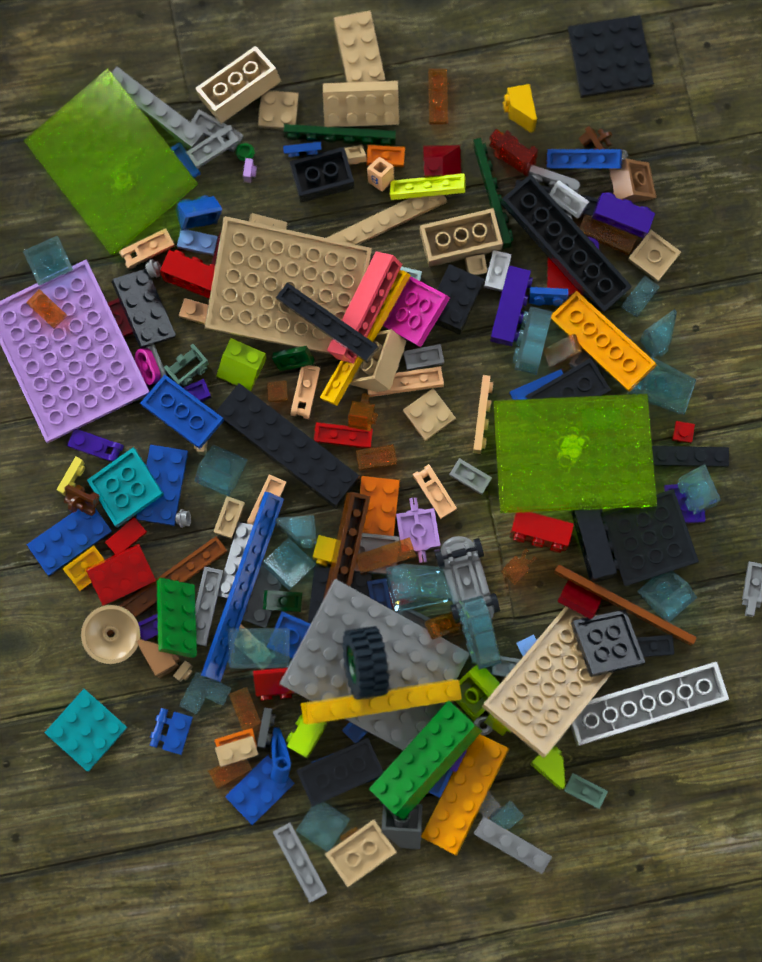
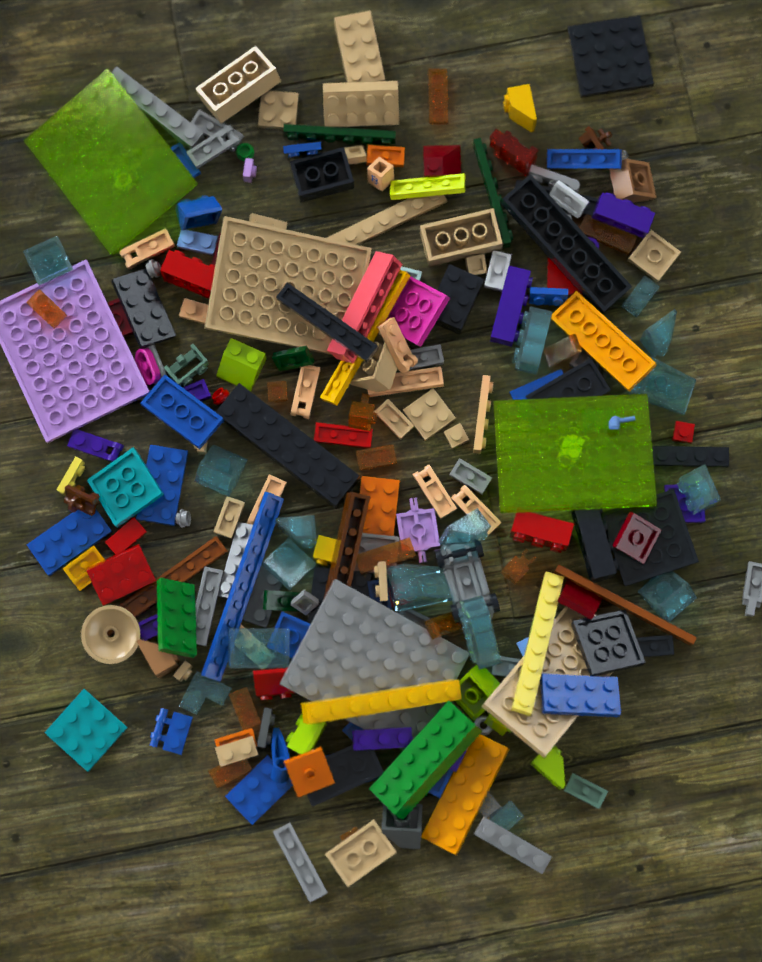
clear light blue plate [296,802,350,852] -> none
black wheel [342,626,389,700] -> none
white brick [570,662,729,746] -> none
none -> red plate [212,388,230,405]
none -> orange plate [284,747,335,797]
none -> light grey plate [291,590,319,615]
none -> dark purple plate [352,727,412,750]
none -> tan plate [374,399,414,440]
none -> tan plate [374,561,388,601]
none -> light nougat plate [378,317,418,373]
none -> clear light blue slope [438,508,491,545]
none -> tan plate [443,423,469,449]
none -> light nougat plate [451,485,502,537]
none -> light yellow plate [511,571,564,716]
none -> plate [540,674,621,717]
none -> medium blue hand [609,416,636,430]
none -> plate [612,512,661,564]

